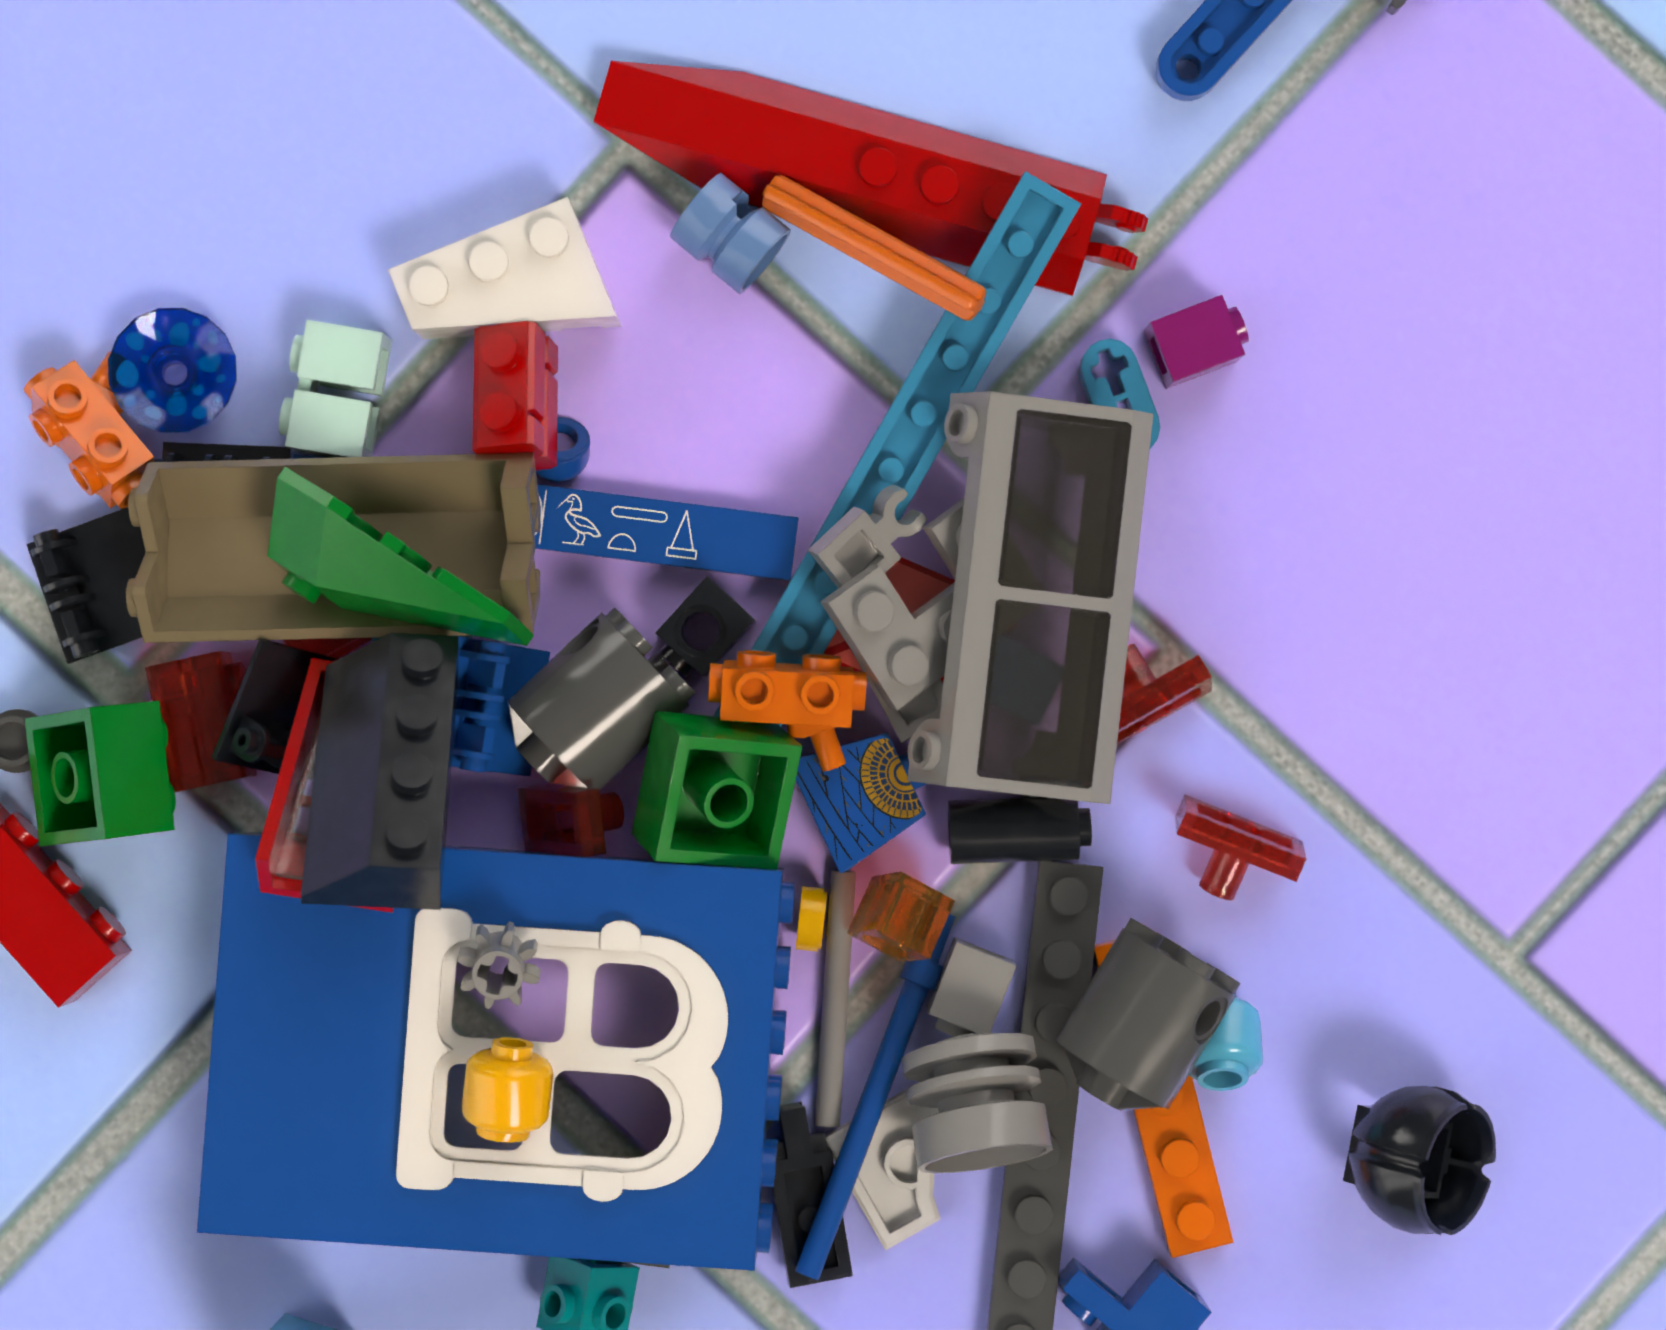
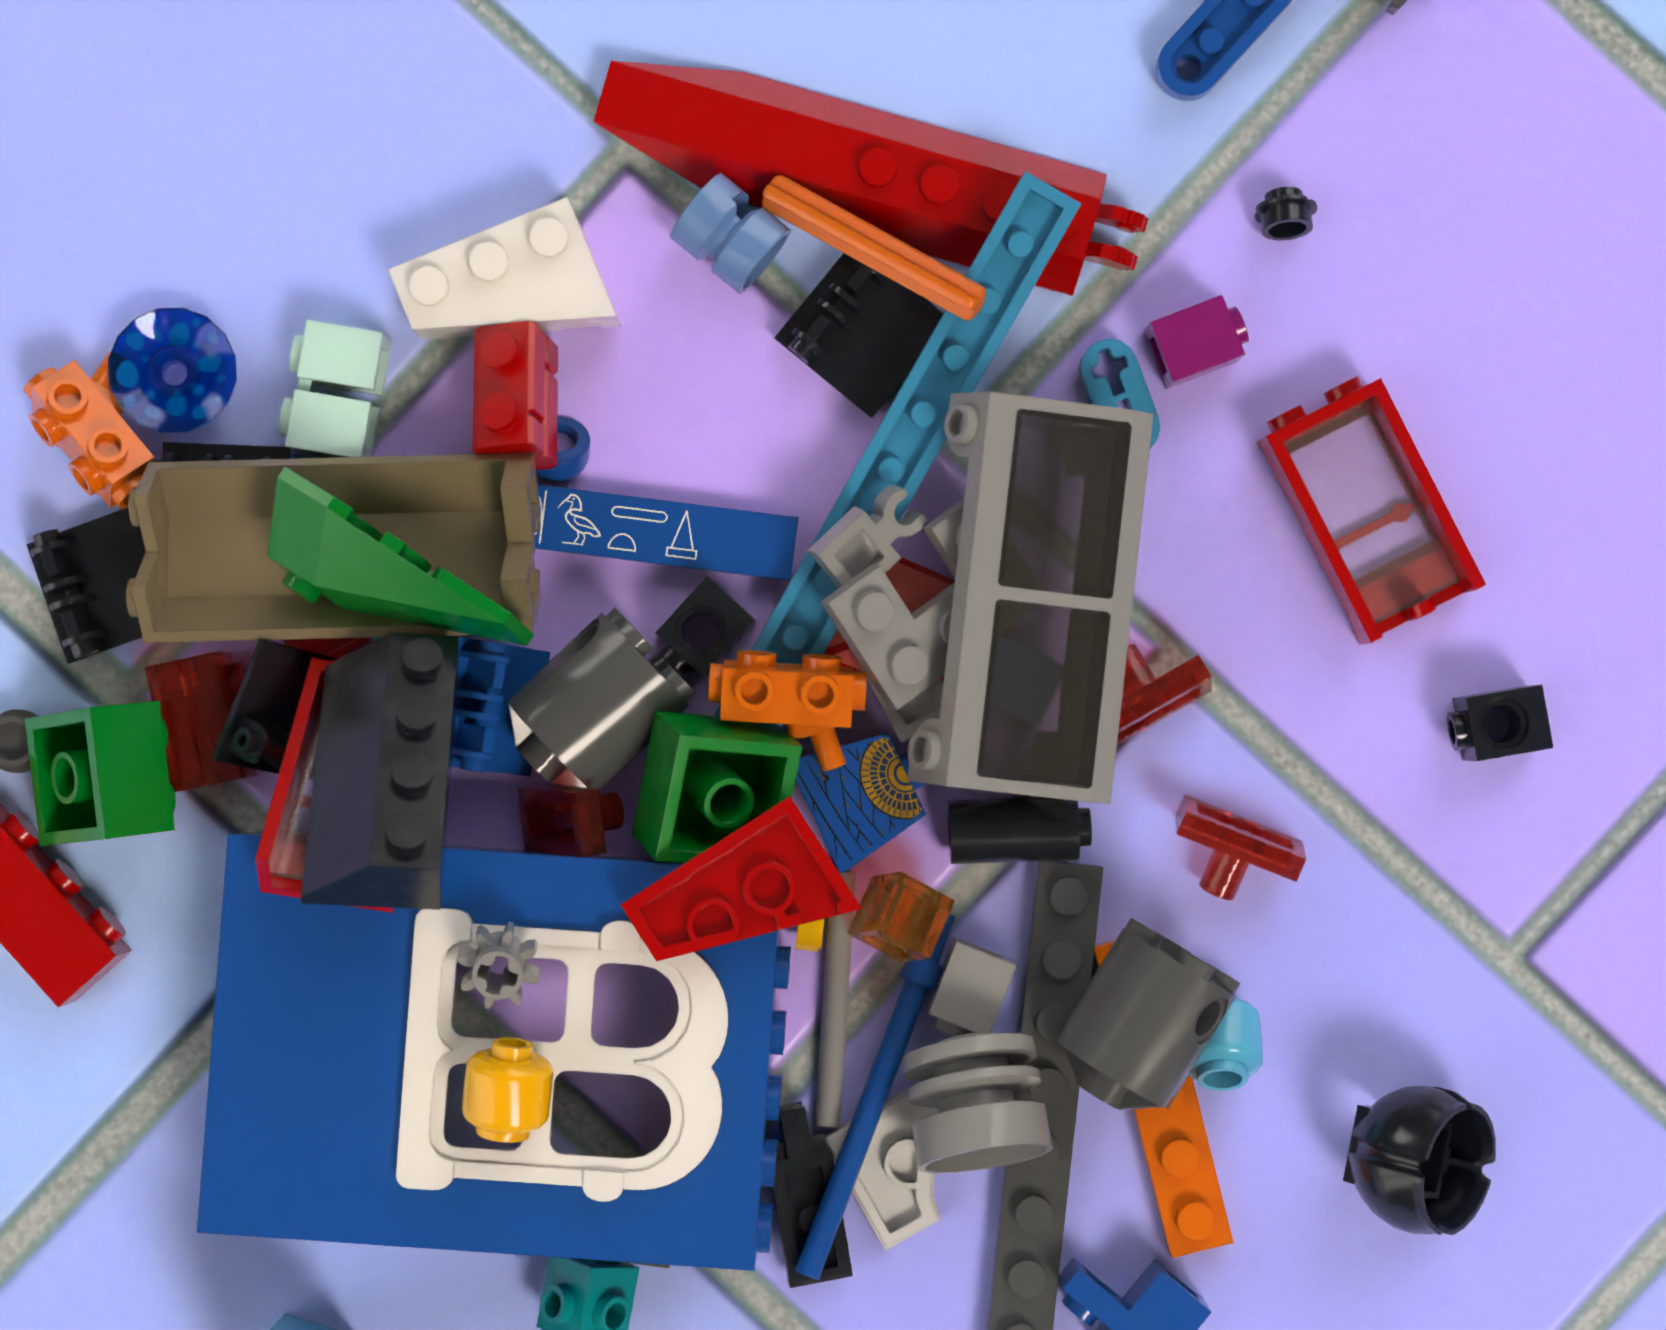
none -> red wing [621,796,862,962]
none -> black hinge [774,253,943,419]
none -> black plate [1254,187,1318,241]
none -> door [1257,376,1486,645]
none -> black brick [1447,684,1554,761]

